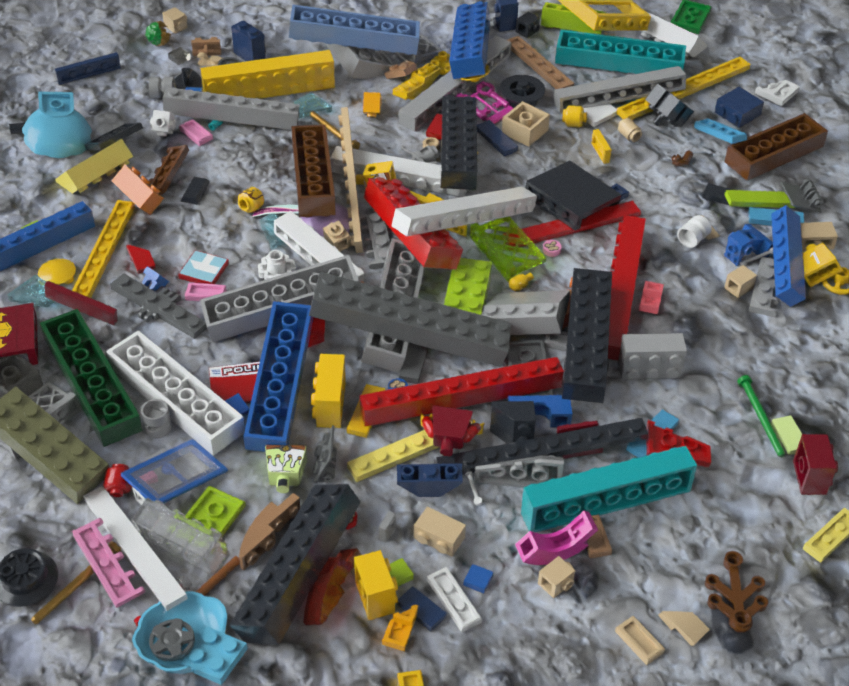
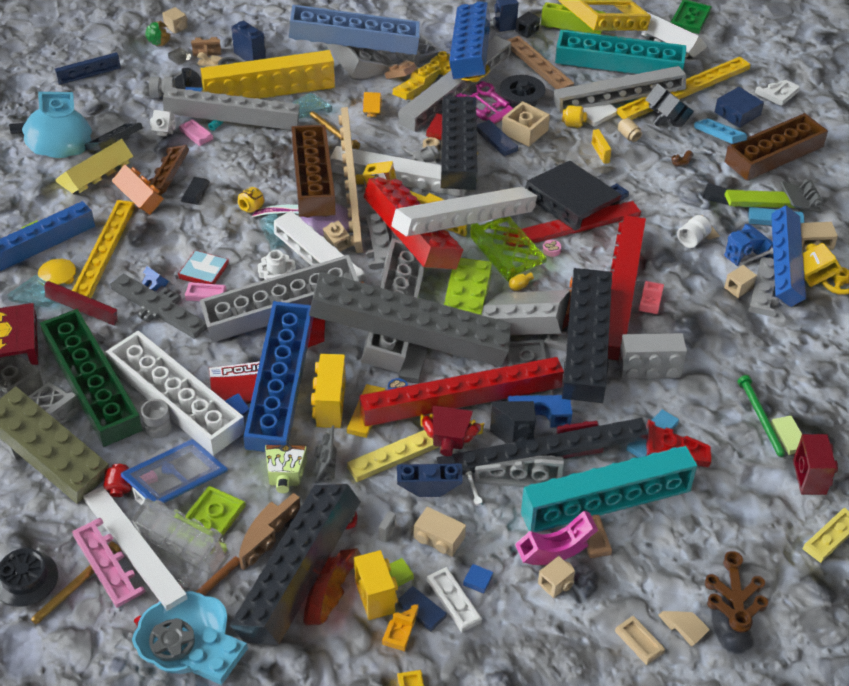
red slope [126,245,156,274] -> none

